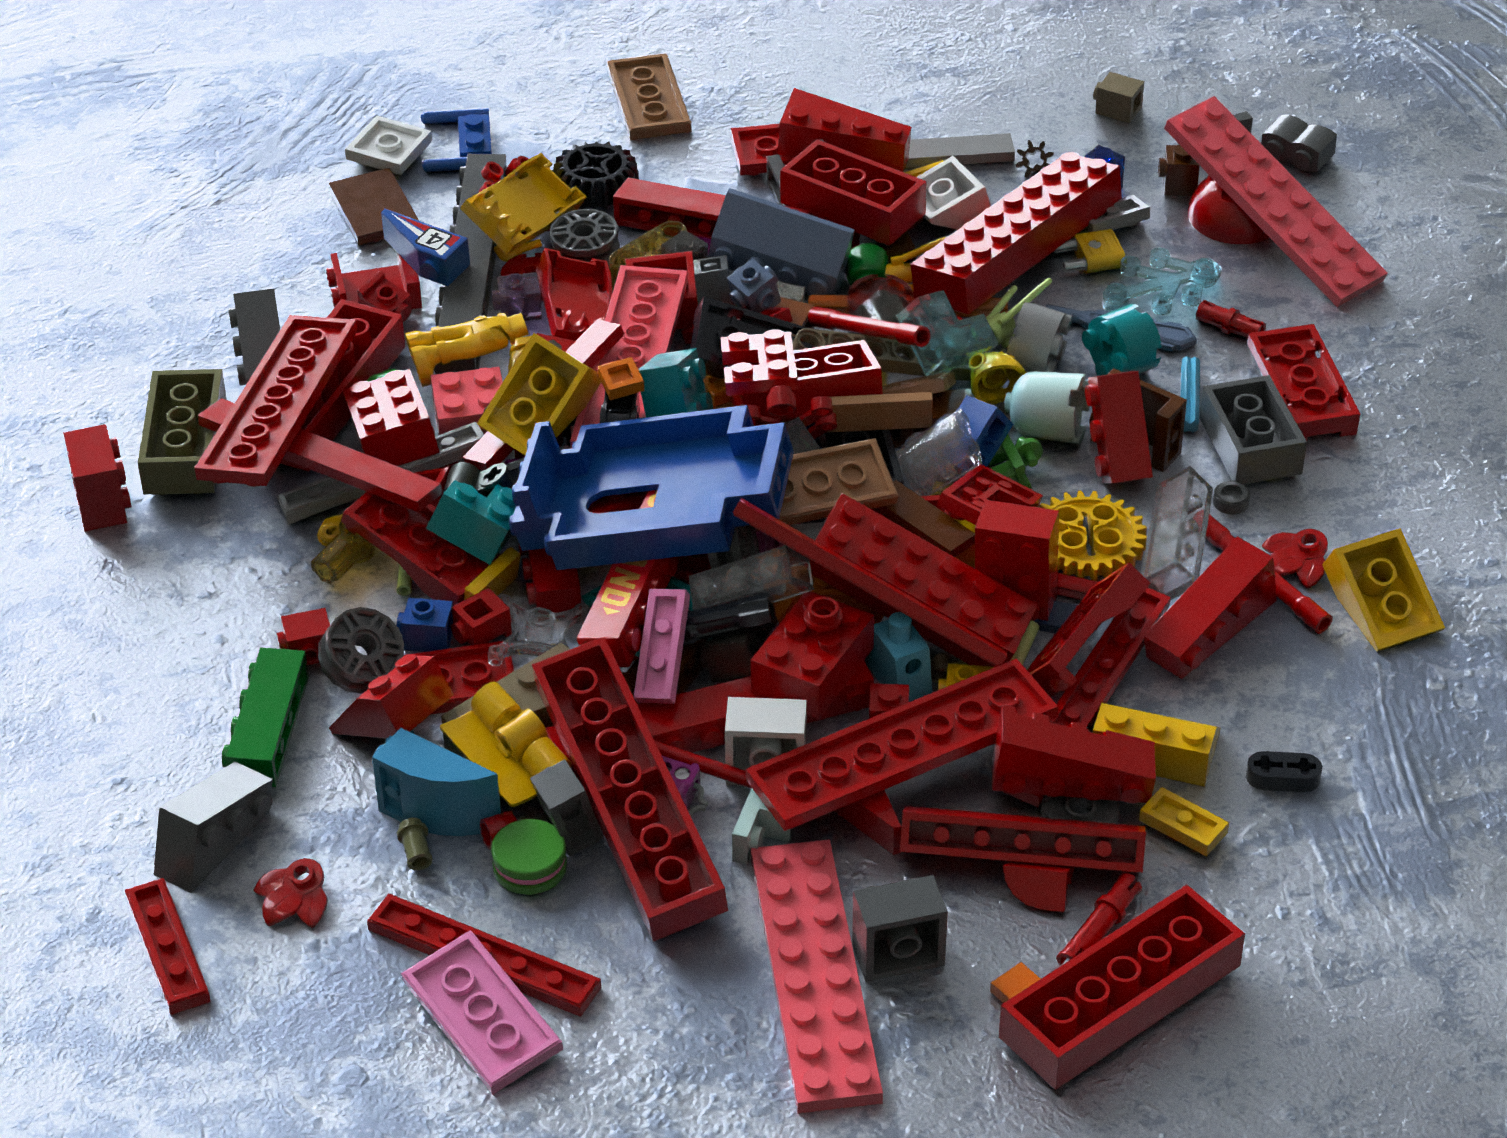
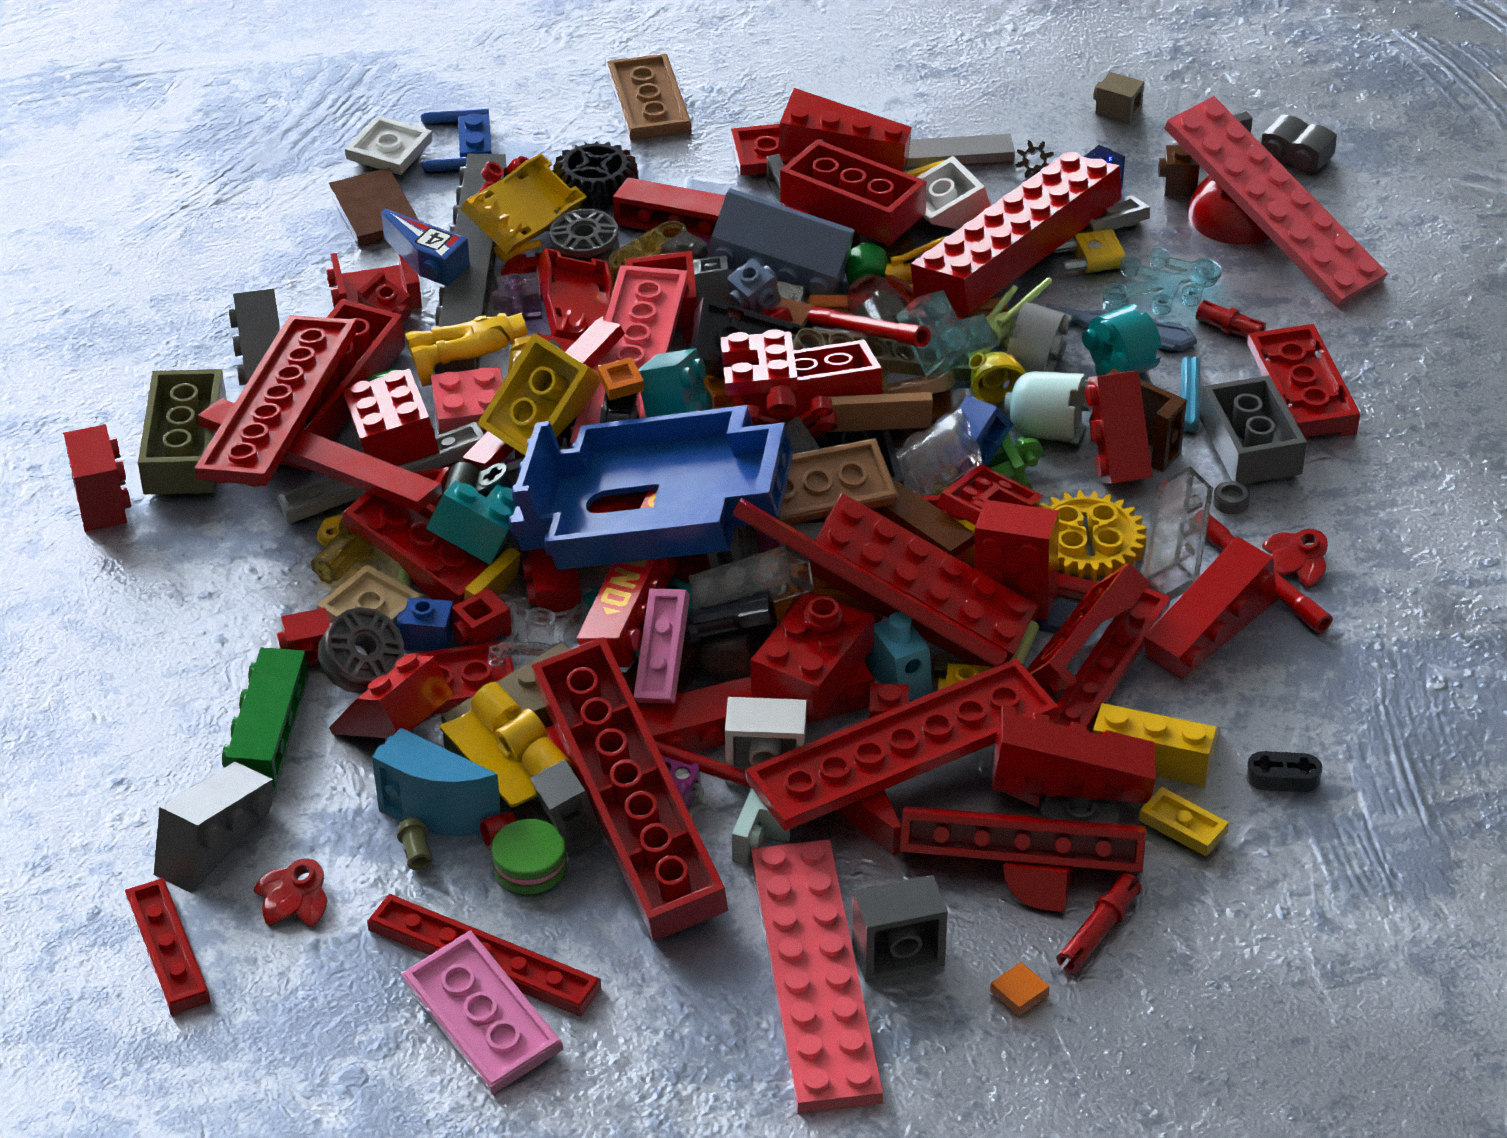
red brick [999,884,1245,1090] -> none
yellow slope [1322,528,1445,652] -> none
none -> tan plate [317,564,422,625]

